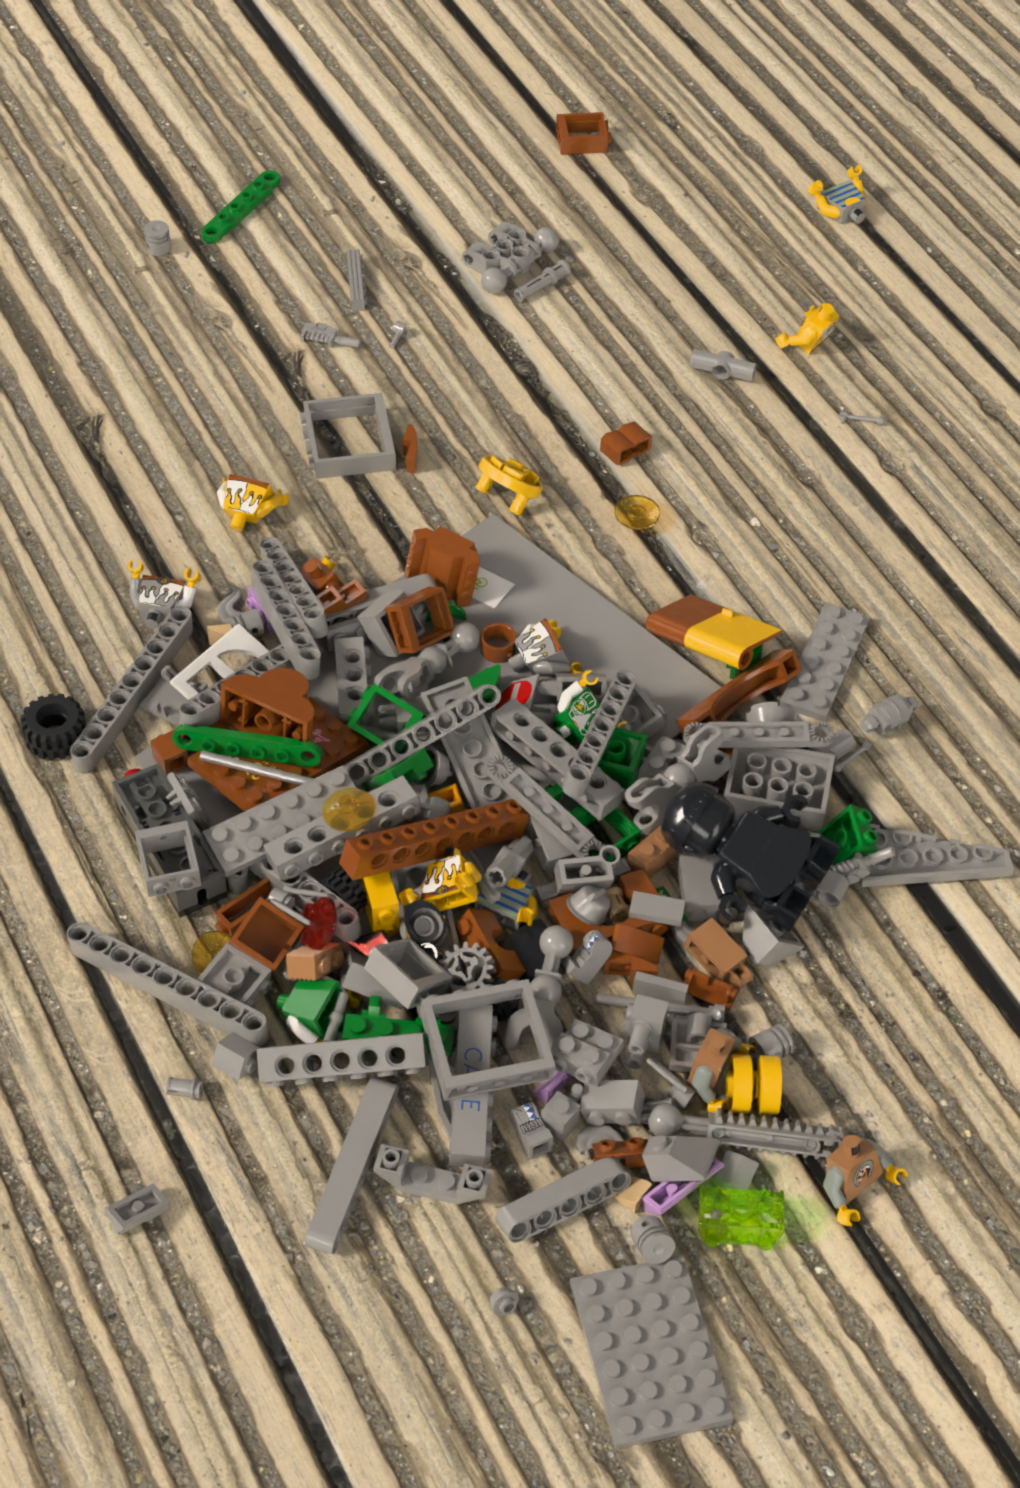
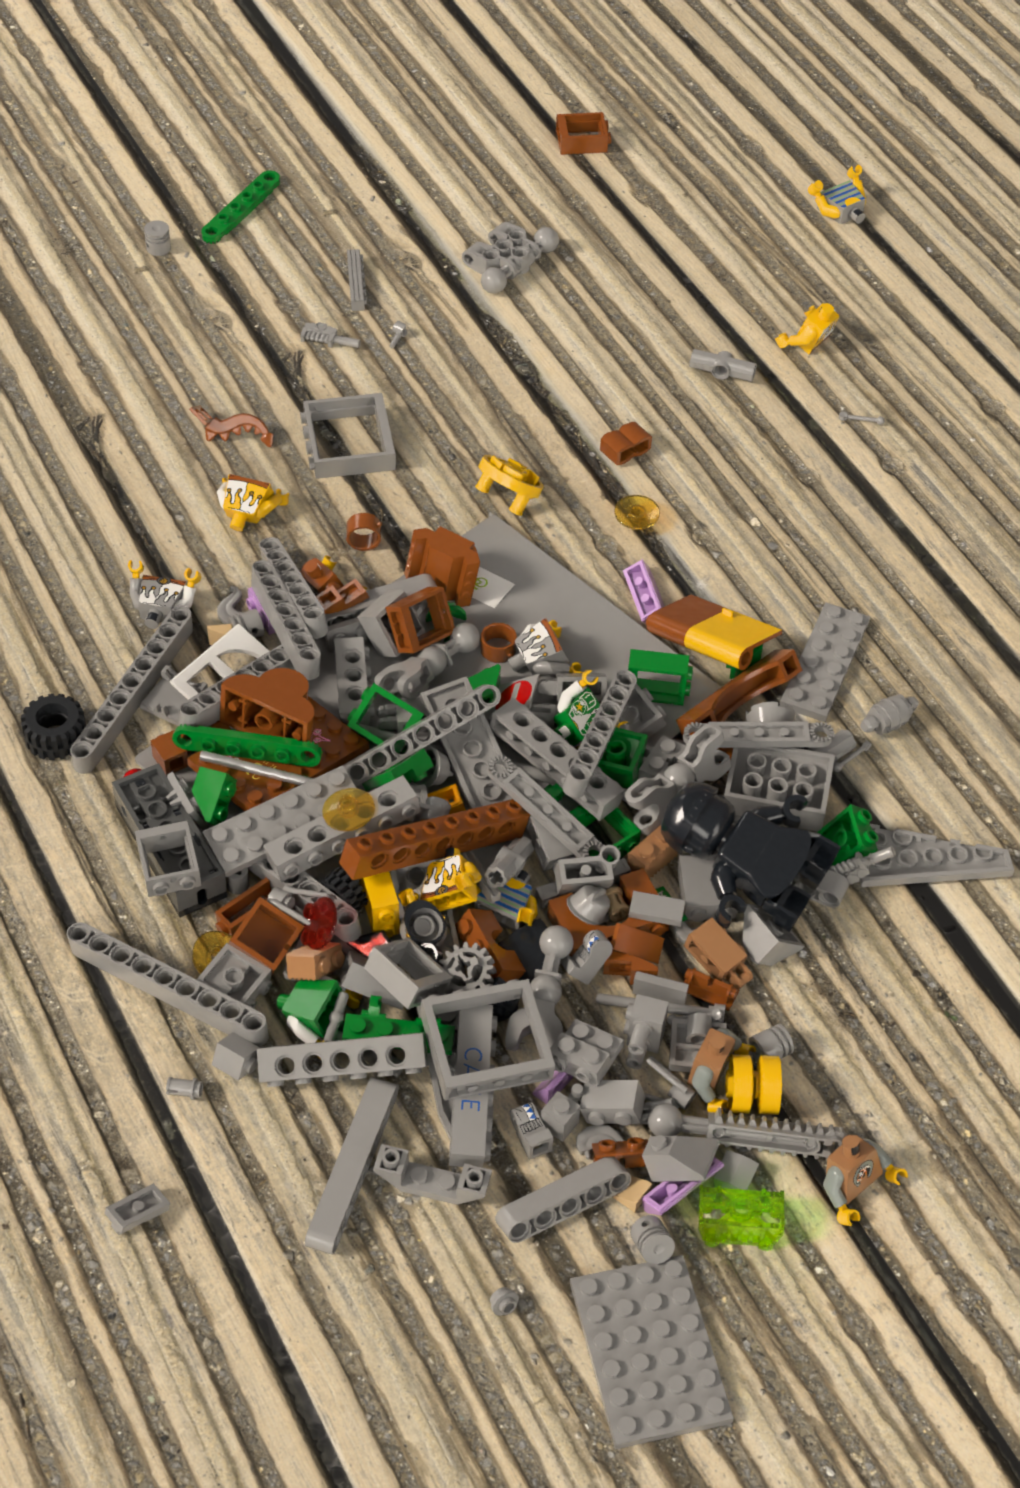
dark orange slope [403,424,417,474] -> none
light grey pin [514,259,571,302] -> none
none -> piece [189,405,274,447]
none -> green slope [192,766,237,826]
none -> dark orange piece [346,513,382,551]
none -> lavender slope [623,559,665,623]
none -> green window [628,649,693,706]

